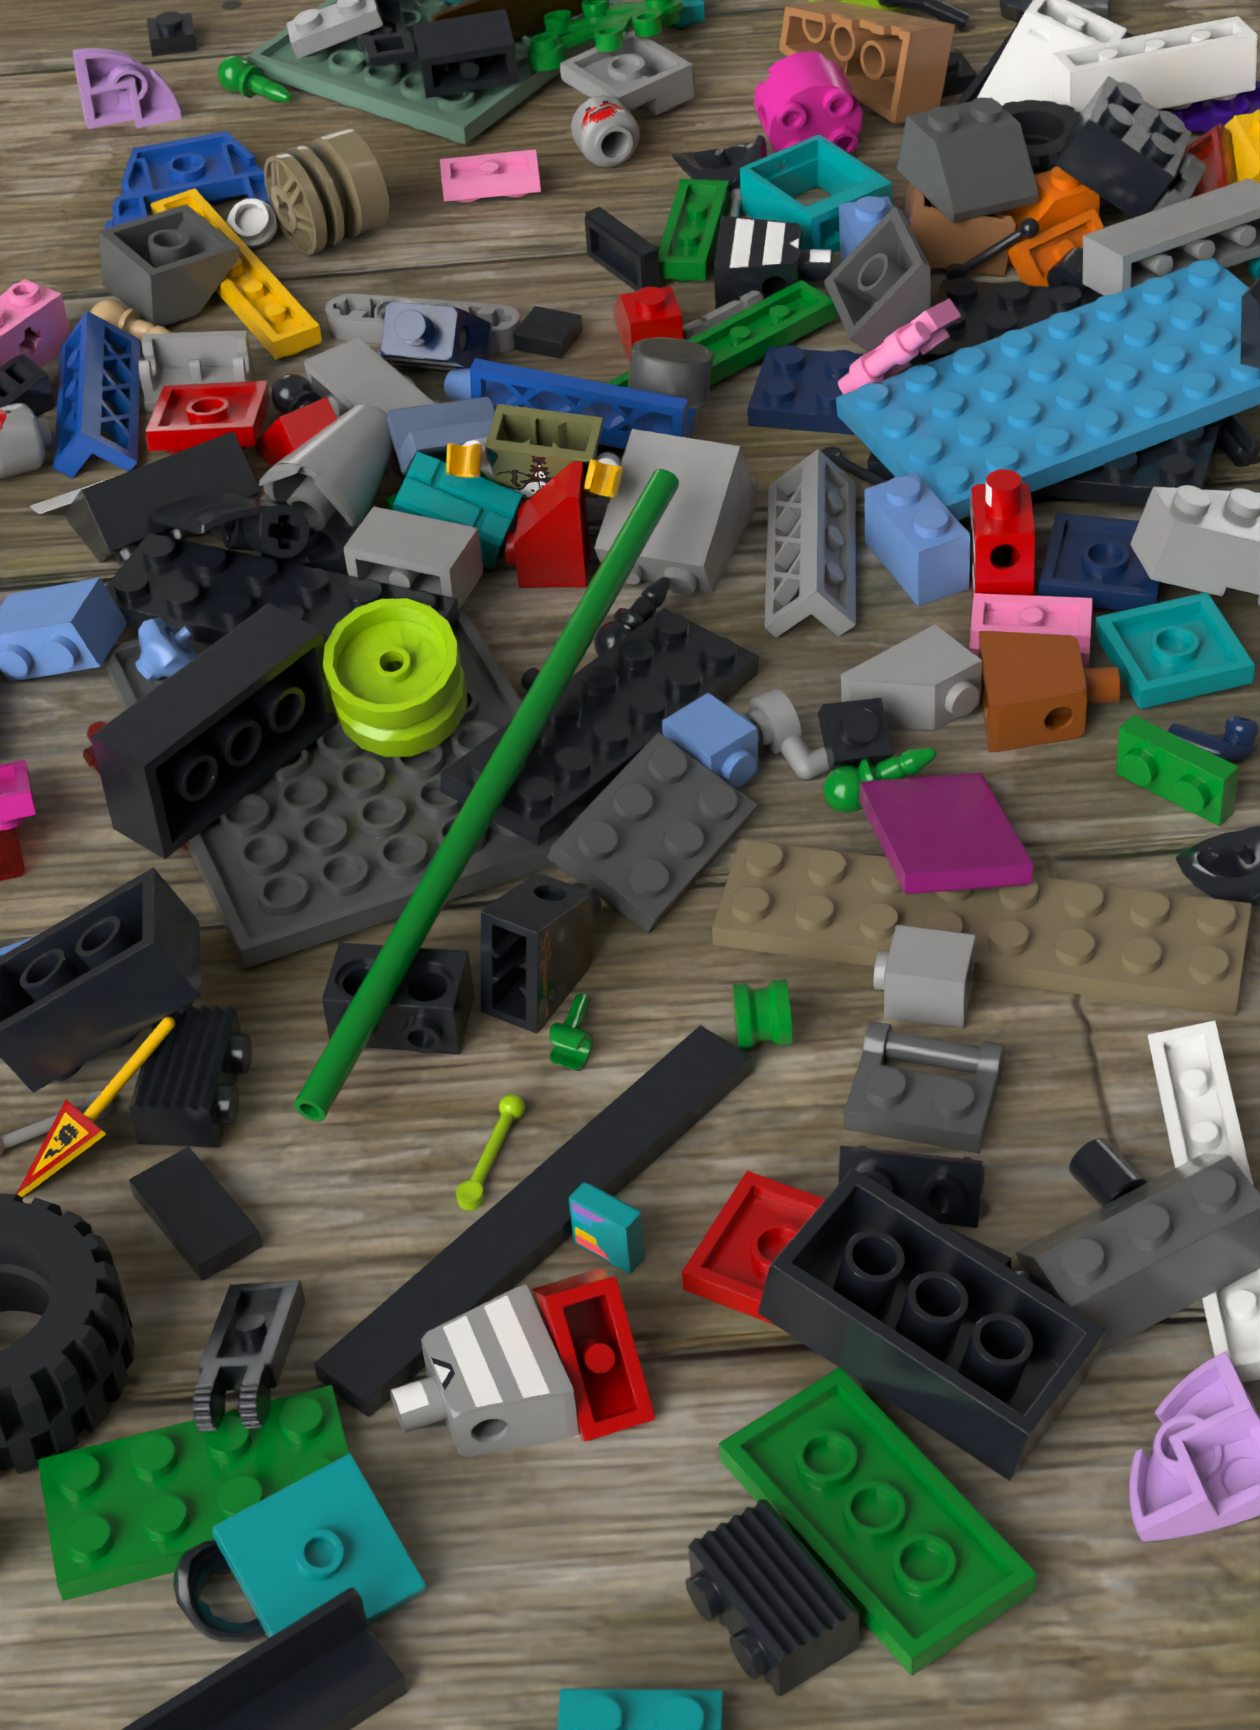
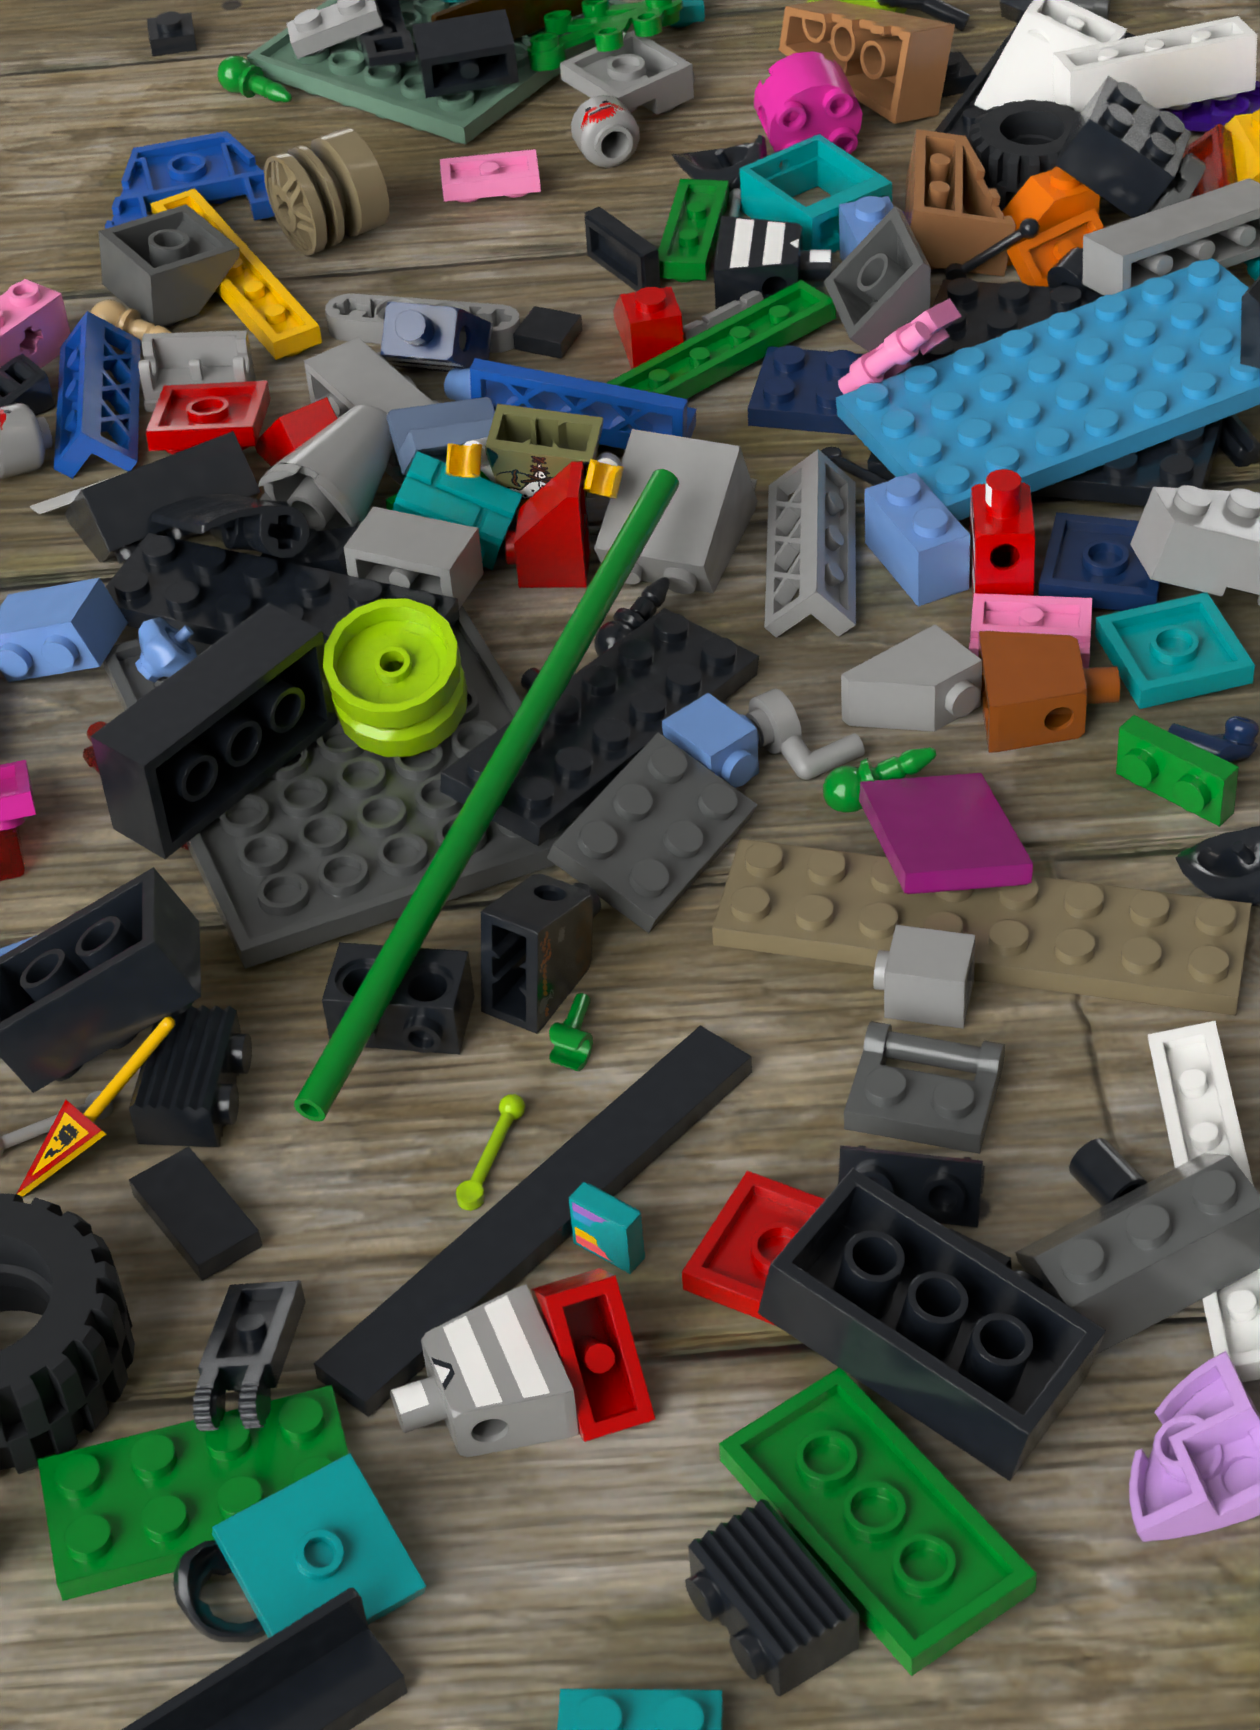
lavender brick [73,48,182,129] -> none
white plate [227,199,277,248] -> none
black bar [271,374,321,415] -> none
clear piece [628,337,713,409] -> none
green wheel [732,979,792,1050] -> none
black plate [817,698,894,770] -> none
dark grey slope [897,97,1039,223] -> none

